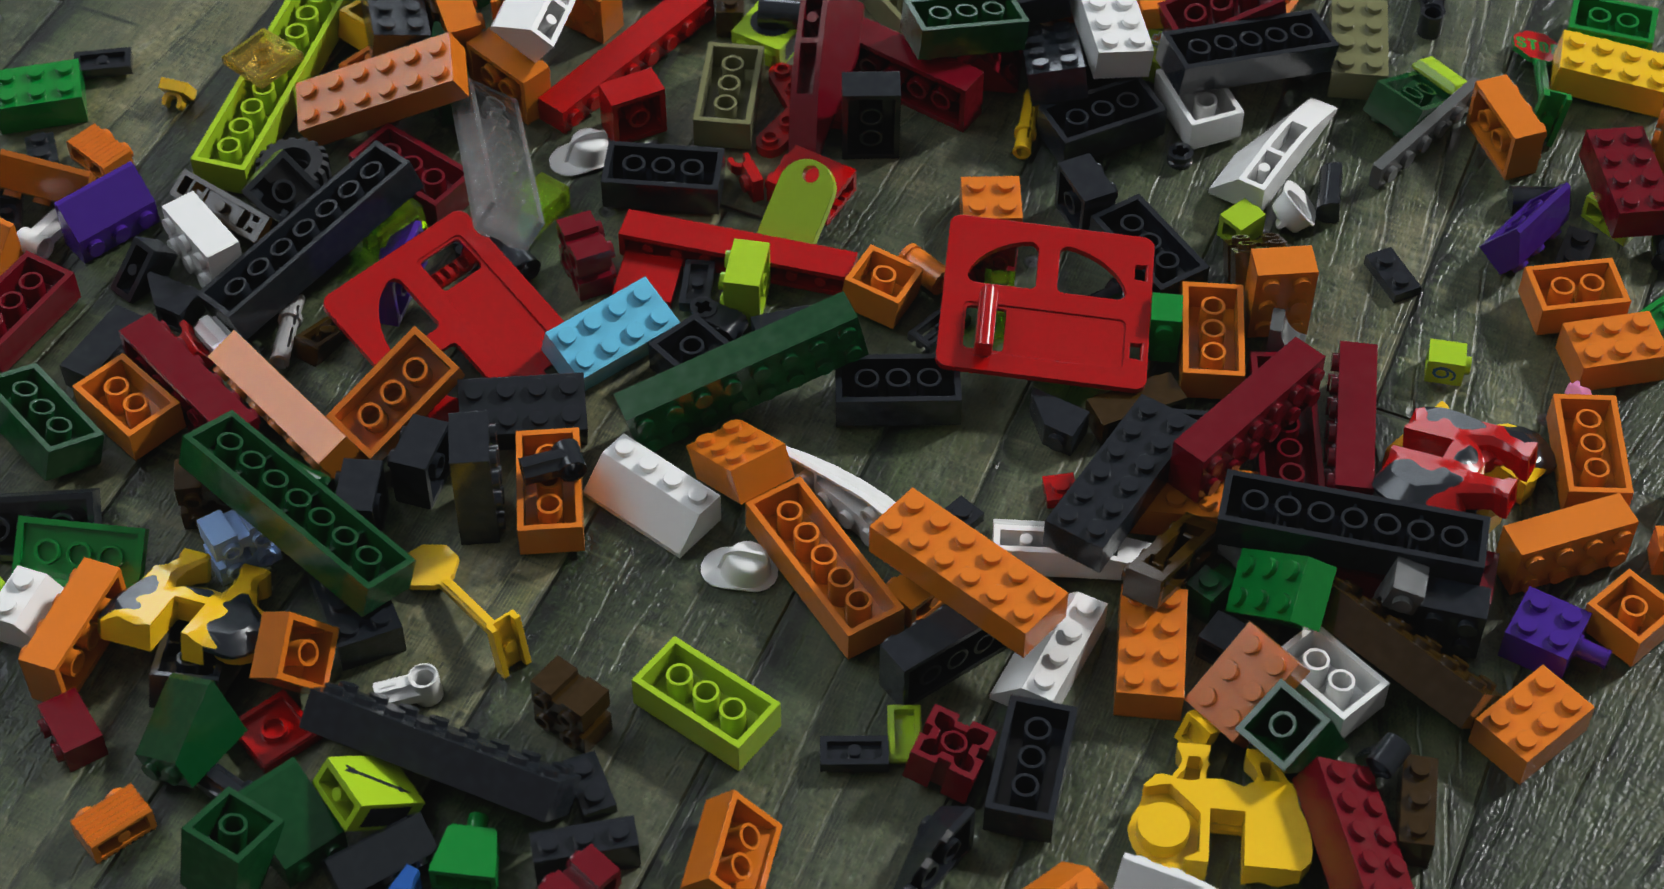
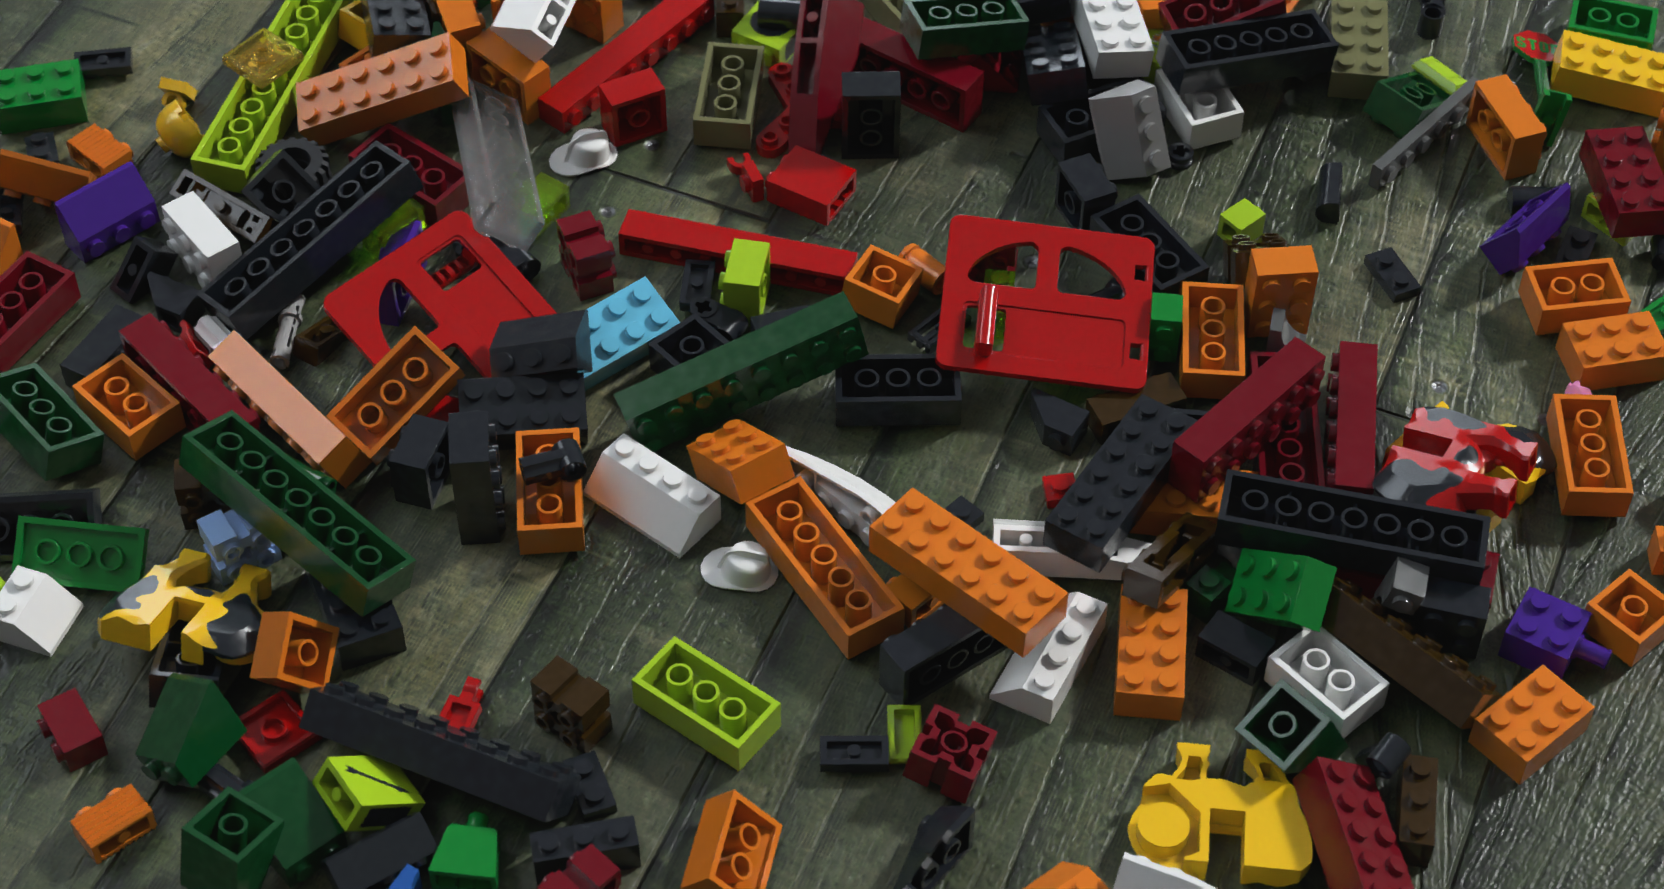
white piece [17,209,63,260] -> none
orange brick [18,557,126,702] -> none
black brick [334,458,389,533] -> none
white piece [373,663,443,707] -> none
yellow piece [408,544,532,679] -> none
black brick [601,141,726,215] -> none
red tile [612,251,684,309] -> none
lime tile [757,159,837,244] -> none
orange brick [959,176,1023,222] -> none
black brick [983,694,1078,843] -> none
yellow pin [1012,89,1040,159] -> none
yellow tile [1174,709,1220,745] -> none
orange brick [1184,621,1310,749] -> none
white wedge [1208,98,1337,211] -> none
white piece [1272,180,1316,233] -> none
lime brick [1424,338,1472,386] -> none
orange brick [1495,493,1639,595] -> none
none -> yellow cylinder [155,99,204,158]
none -> red plate [439,676,484,729]
none -> black slope [489,310,593,378]
none -> light grey slope [1088,79,1171,180]

